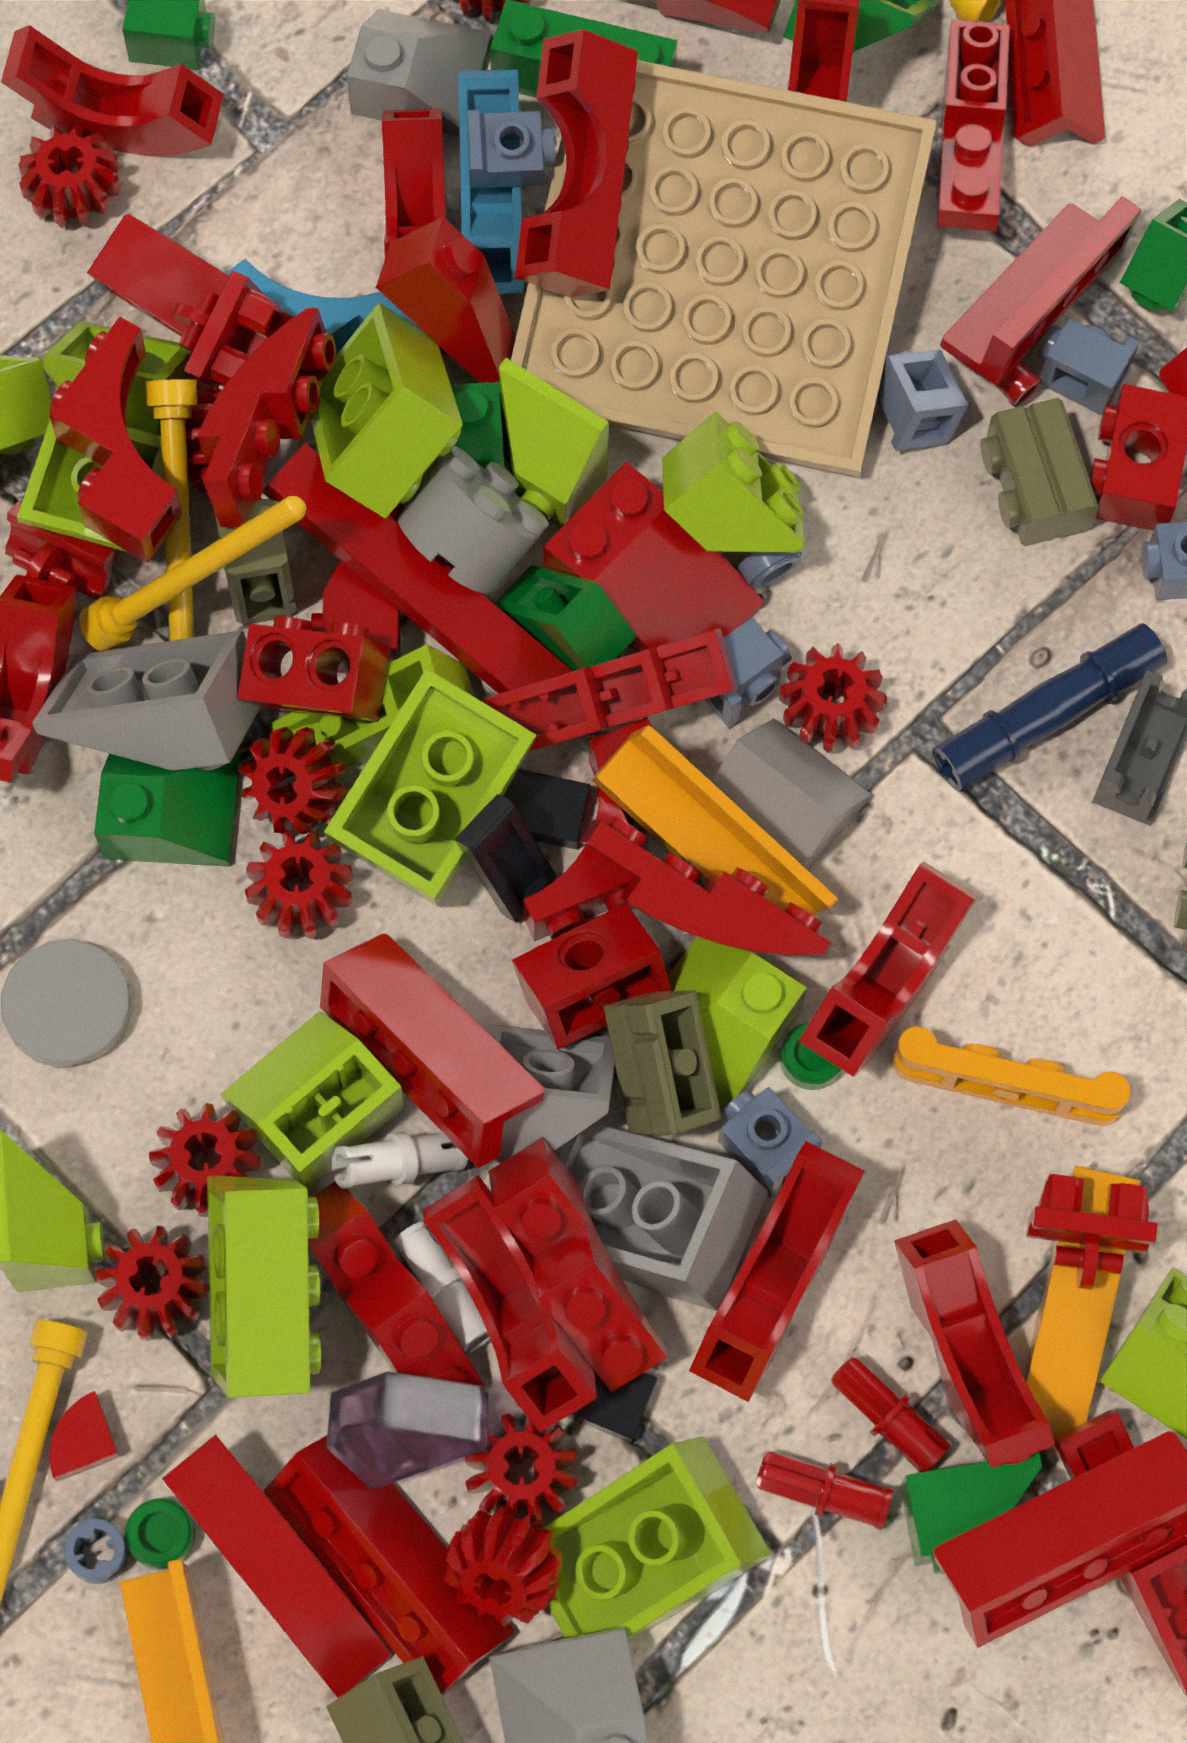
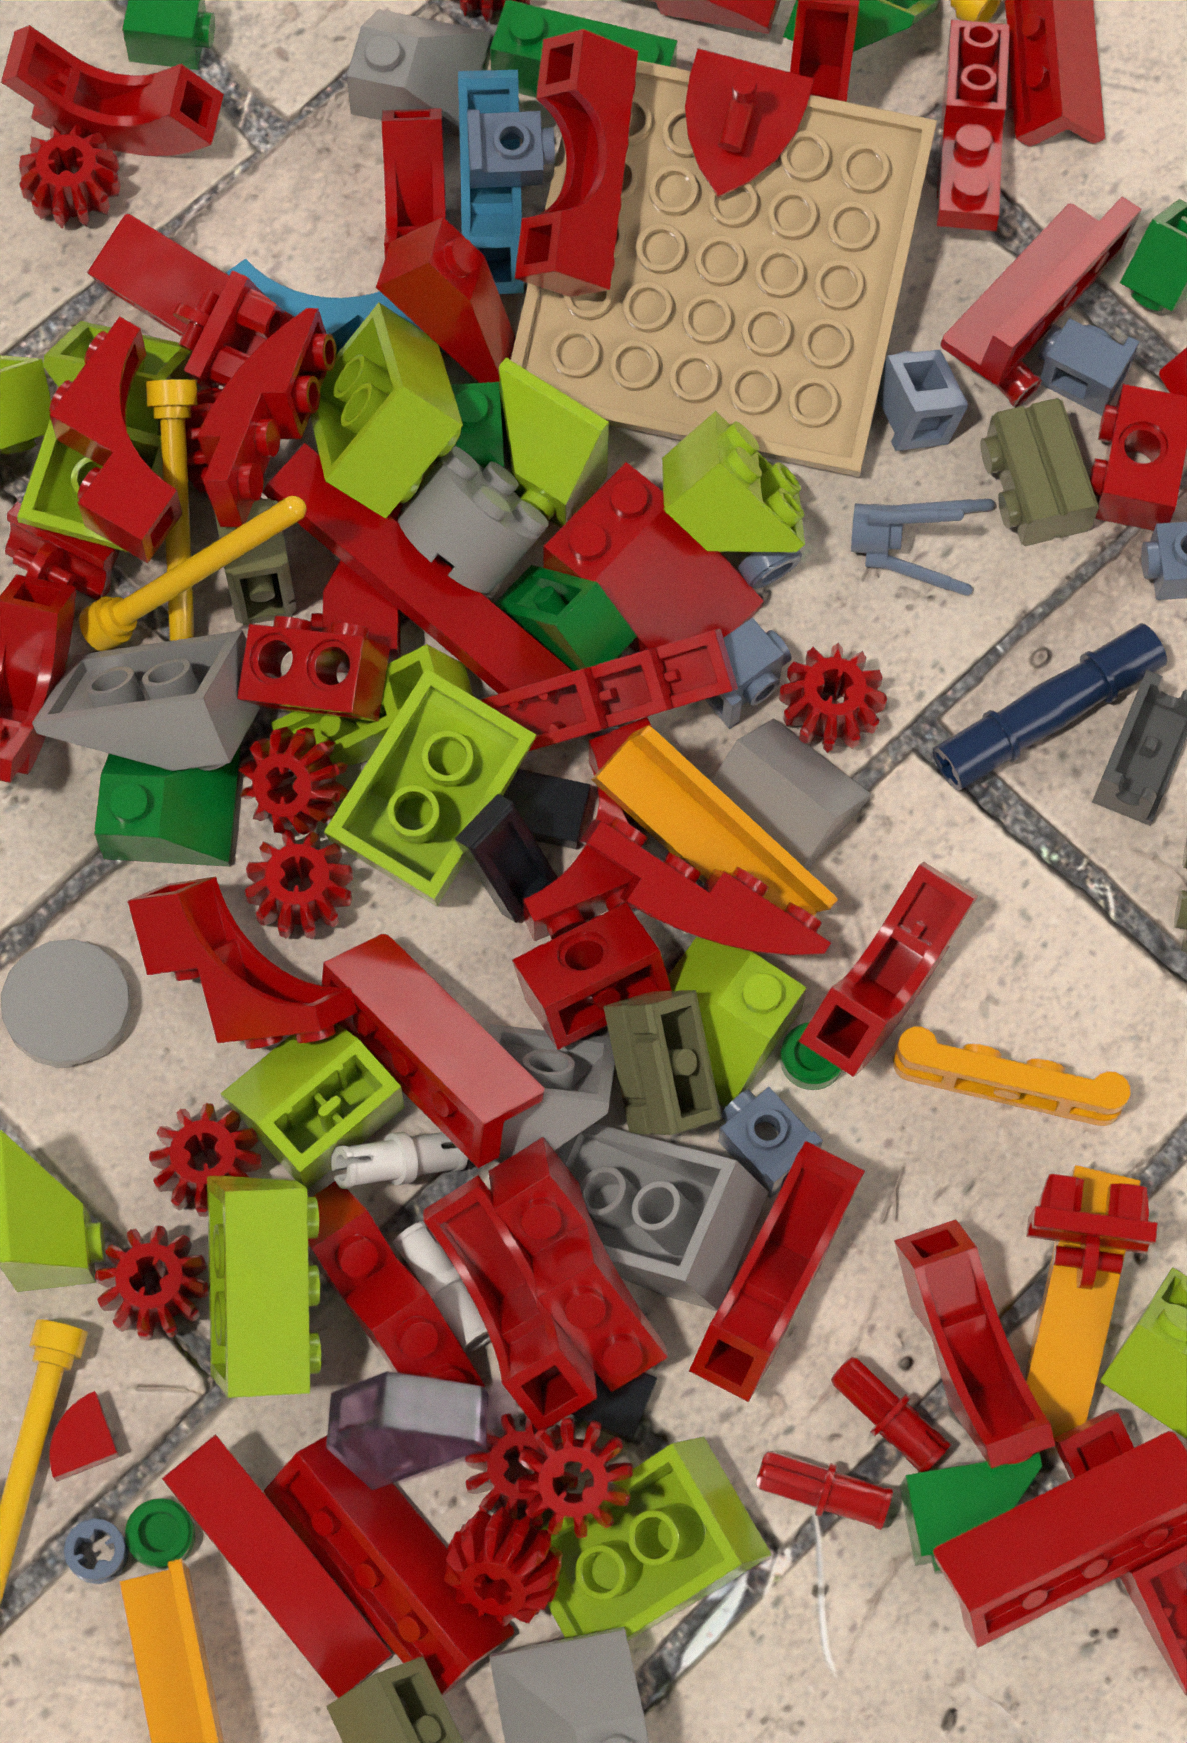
none -> red arch [128,877,357,1049]
none -> red gear [515,1418,633,1538]
none -> red shield [685,48,814,198]
none -> sand blue plant [851,499,995,596]

